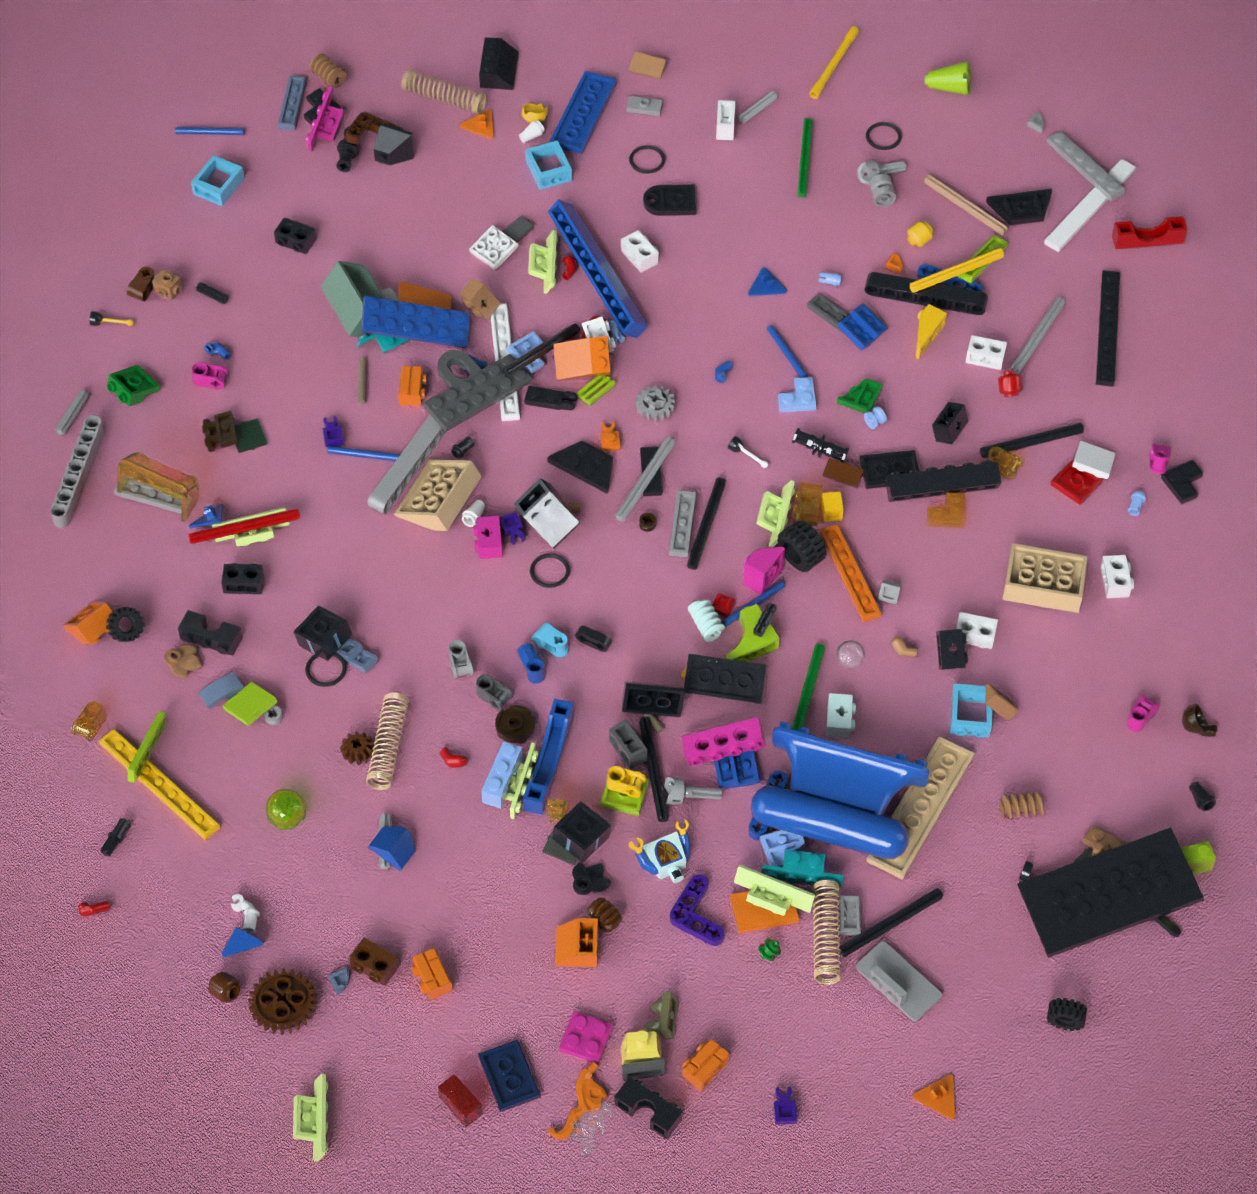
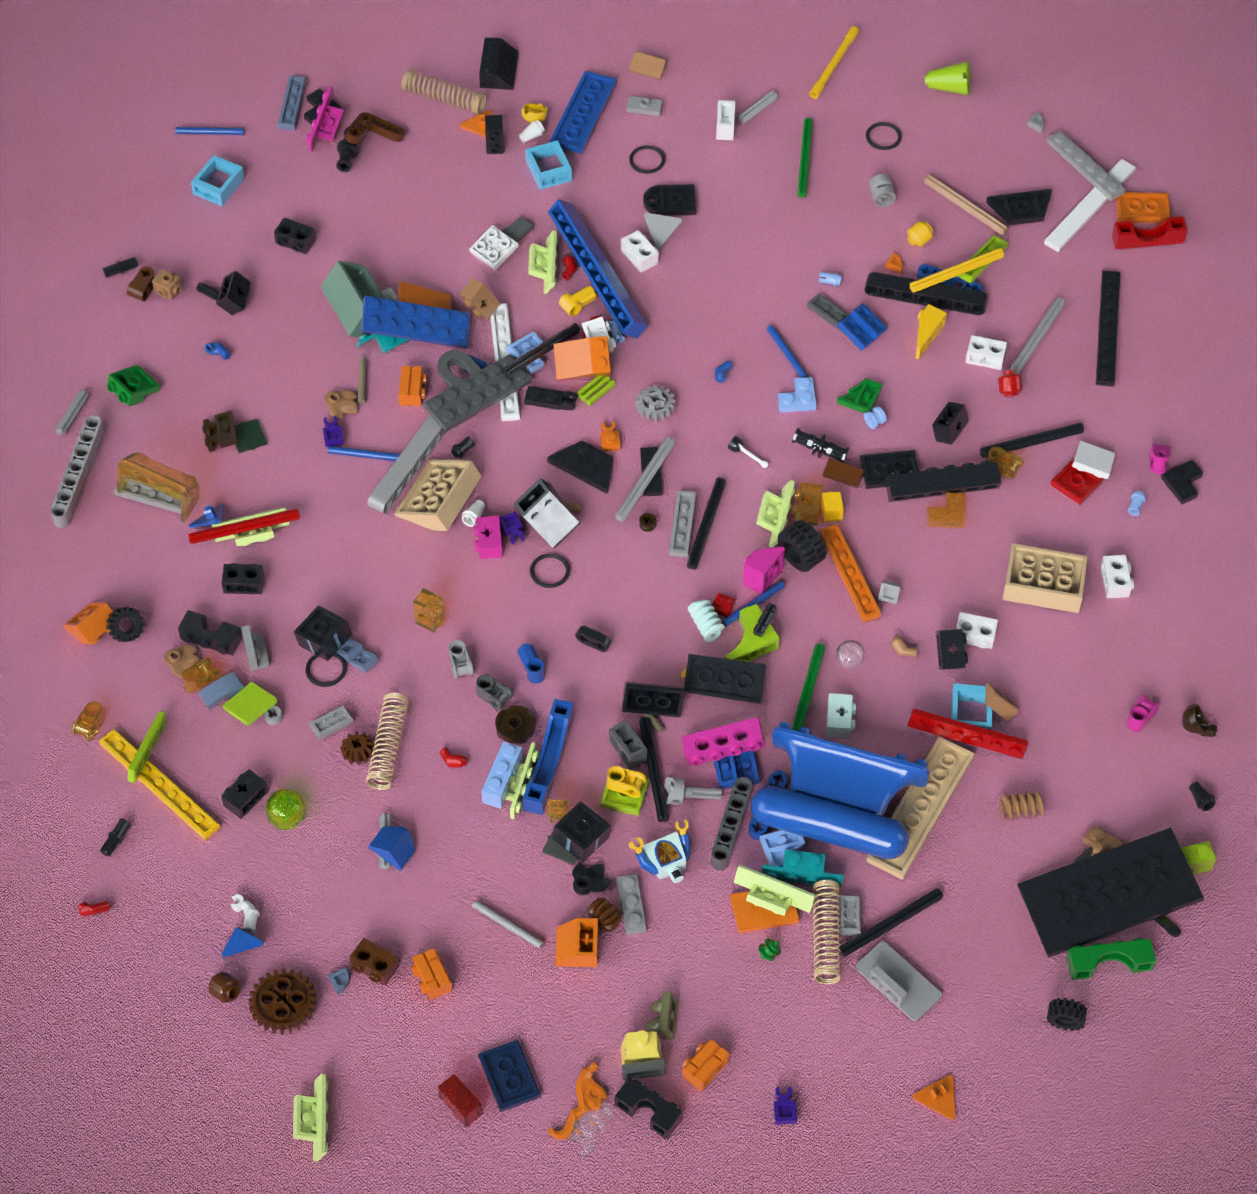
hinge [89,311,134,326] -> none
dark pink piece [192,362,228,389] -> none
medium nougat piece [310,53,347,88] -> none
black slope [374,123,415,166] -> none
medium azure piece [531,622,569,657] -> none
dark pink plate [559,1011,613,1064] -> none
dark purple beam [670,874,724,946] -> none
blue piece [748,267,787,296] -> none
light grey piece [857,160,907,184] -> none
black tile [1019,860,1033,881] -> none
none -> black axle [102,257,138,278]
none -> clear yellow piece [182,658,221,693]
none -> black brick [216,271,251,316]
none -> black brick [221,769,268,819]
none -> light grey bracket [241,625,270,671]
none -> light grey plate [309,705,354,741]
none -> medium nougat plate [324,390,358,420]
none -> clear yellow brick [413,588,445,633]
none -> light grey bar [472,900,544,949]
none -> black brick [485,115,504,154]
none -> yellow piece [559,286,596,316]
none -> light grey plate [616,874,646,935]
none -> light grey piece [644,213,682,249]
none -> dark grey beam [711,777,752,870]
none -> red plate [907,708,1028,759]
none -> green arch [1066,938,1156,980]
none -> orange tile [1116,192,1171,223]

